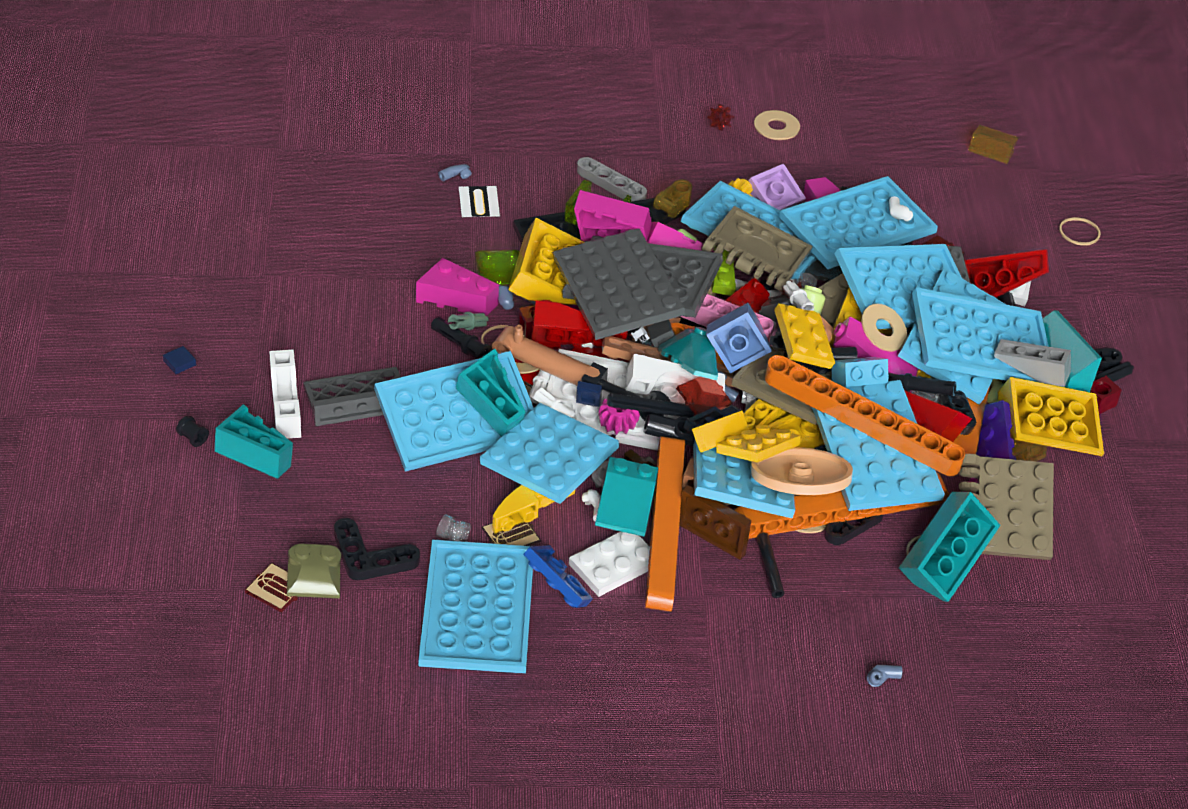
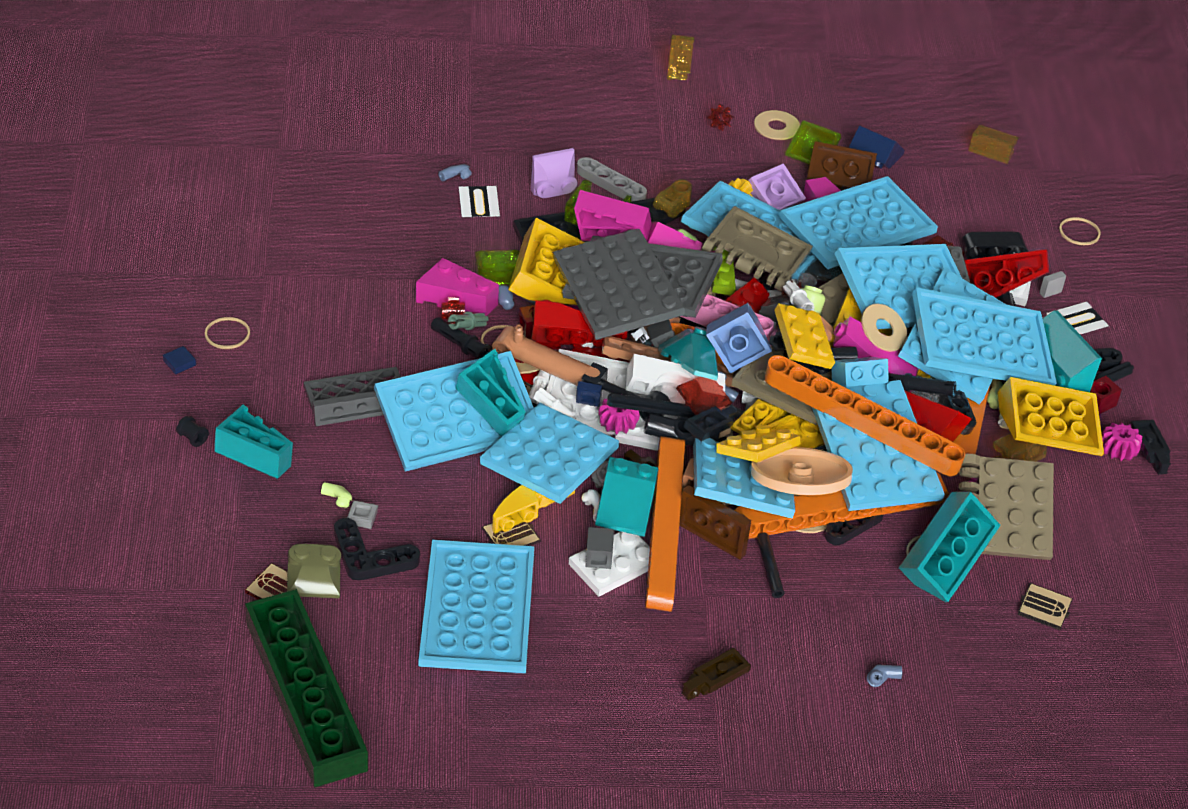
white arch [269,350,301,438] -> none
clear wheel [436,514,471,542] -> none
blue wing [523,545,593,608] -> none
yellow tile [692,411,749,453] -> none
white arm [889,196,913,222] -> none
dark purple wing [976,400,1016,460] -> none
light grey slope [994,339,1071,387] -> none
none -> tan piece [205,317,250,349]
none -> dark green brick [245,589,368,788]
none -> yellowish green arm [321,482,352,508]
none -> light grey tile [347,501,378,529]
none -> clear red gear [442,297,465,324]
none -> lavender slope [531,148,577,198]
none -> dark grey panel [585,527,614,569]
none -> clear yellow hinge [667,35,694,80]
none -> dark brown hinge [682,648,751,701]
none -> clear neon green slope [785,120,841,164]
none -> reddish brown plate [807,141,877,189]
none -> dark blue slope [849,125,905,169]
none -> black beam [961,232,1028,260]
none -> piece [1017,583,1073,630]
none -> light grey tile [1039,271,1066,298]
none -> sticker [1046,302,1109,334]
none -> dark pink gear [1102,422,1142,461]
none -> black hinge [1130,420,1171,475]

